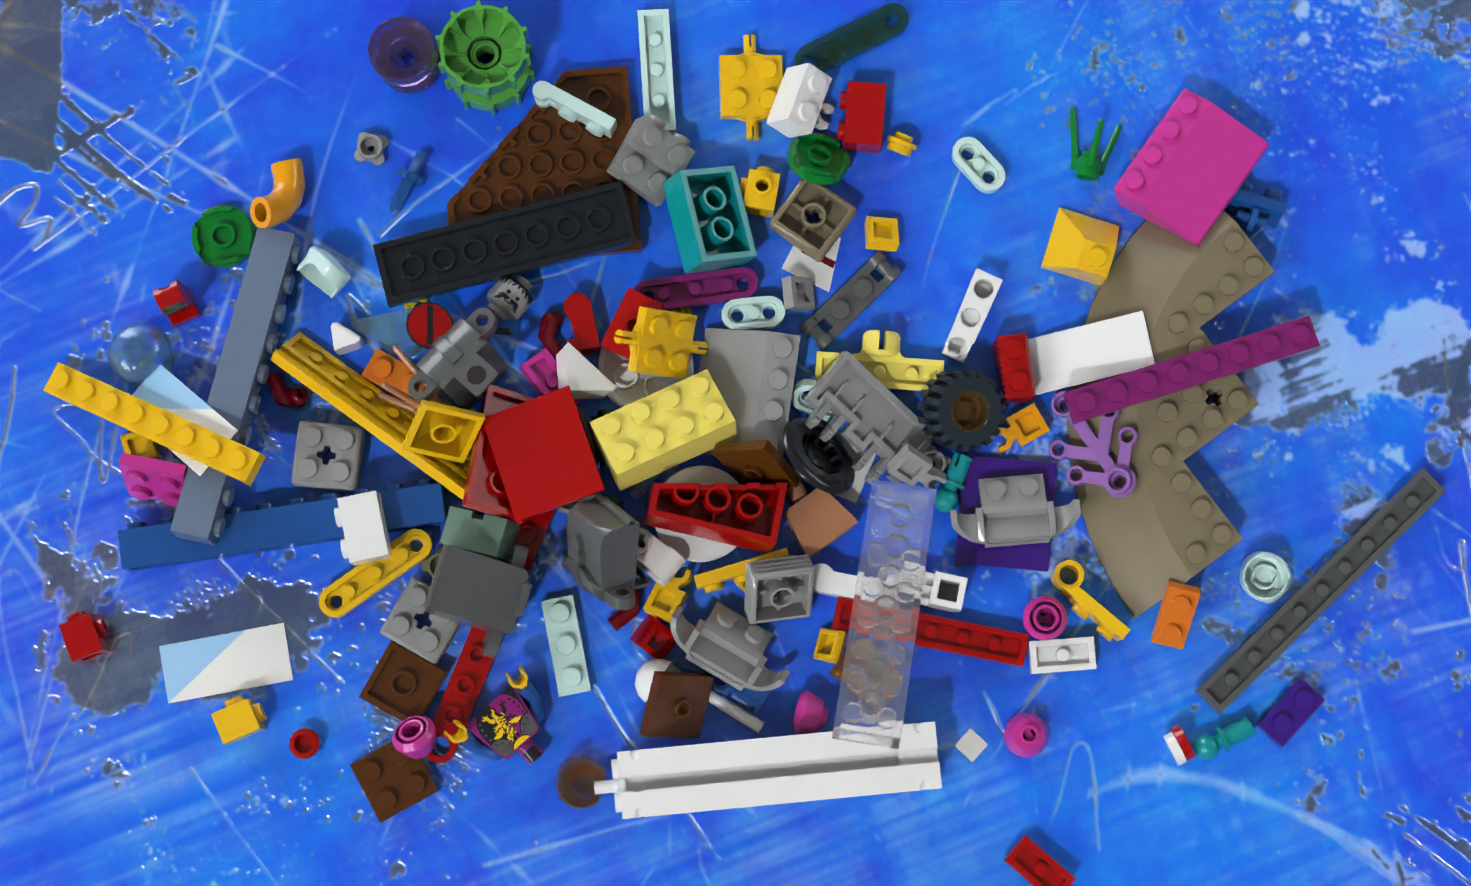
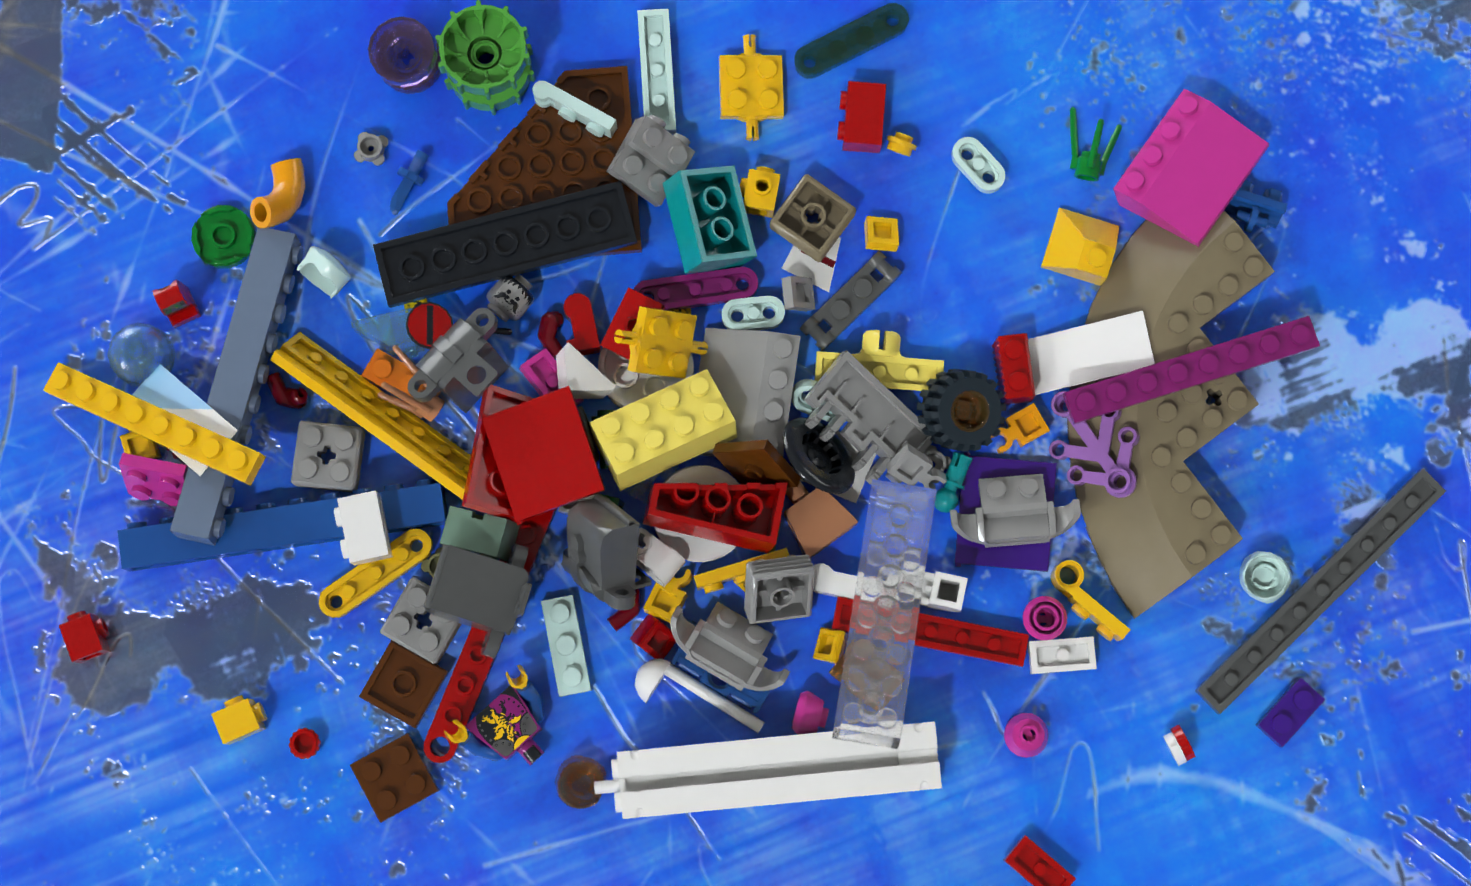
sticker [159,623,293,704] -> none
white slope [331,322,365,356] -> none
dark pink cone [392,716,436,759] -> none
yellow slope [402,399,485,464] -> none
reddish brown plate [640,671,714,738] -> none
white brick [766,63,834,138] -> none
green tile [787,133,850,185] -> none
white leg [942,268,1003,363] -> none
white sticker [955,729,988,762] -> none
orange plate [1151,580,1201,650] -> none
teal pin [1193,716,1255,760] -> none

